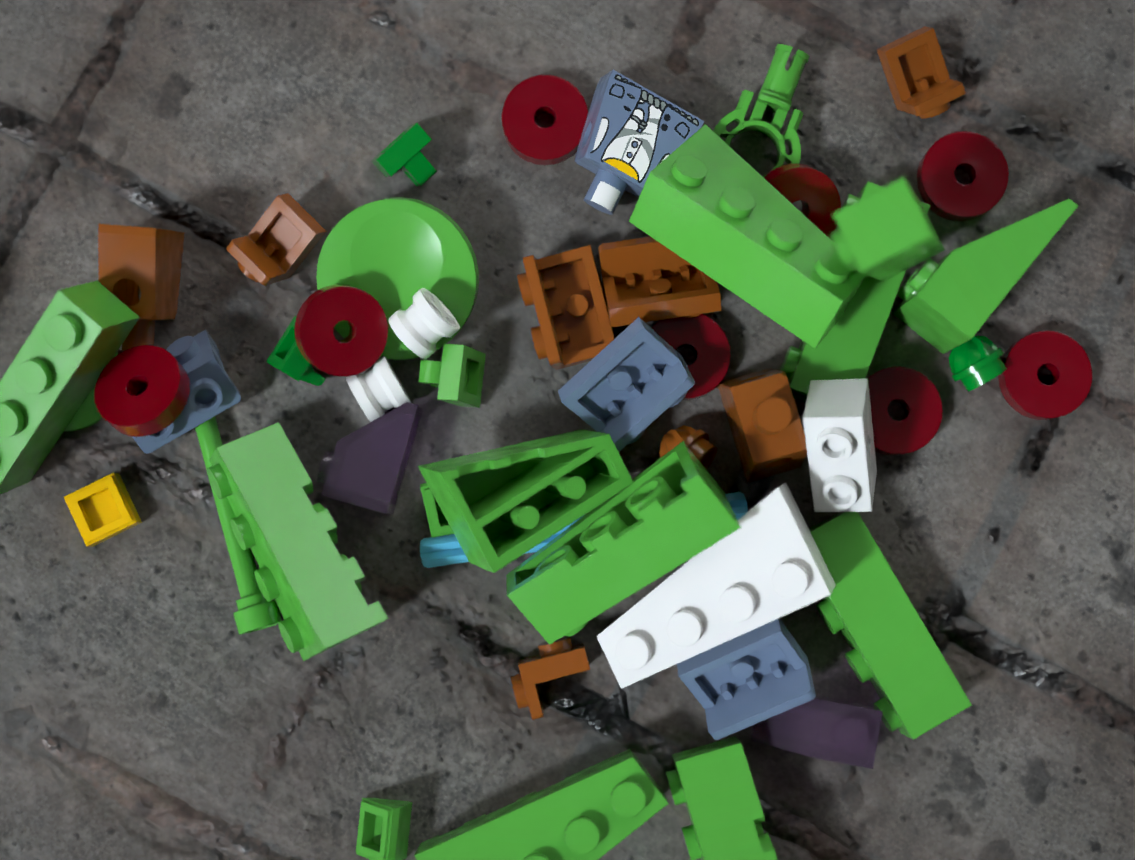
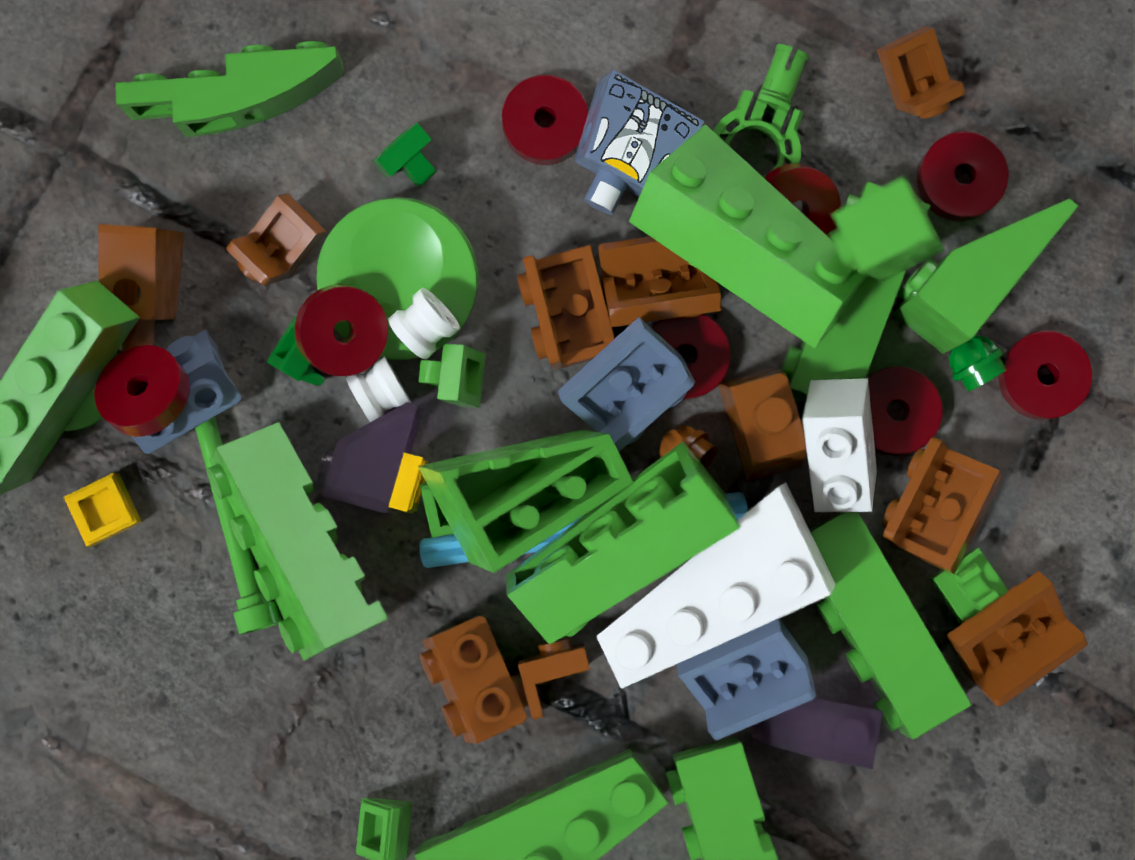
none -> bright green slope [115,41,344,137]
none -> yellow tile [388,452,428,514]
none -> dark orange bracket [419,616,527,744]
none -> dark orange bracket [882,437,1003,575]
none -> bright green tile [928,548,1008,625]
none -> dark orange bracket [947,571,1088,707]

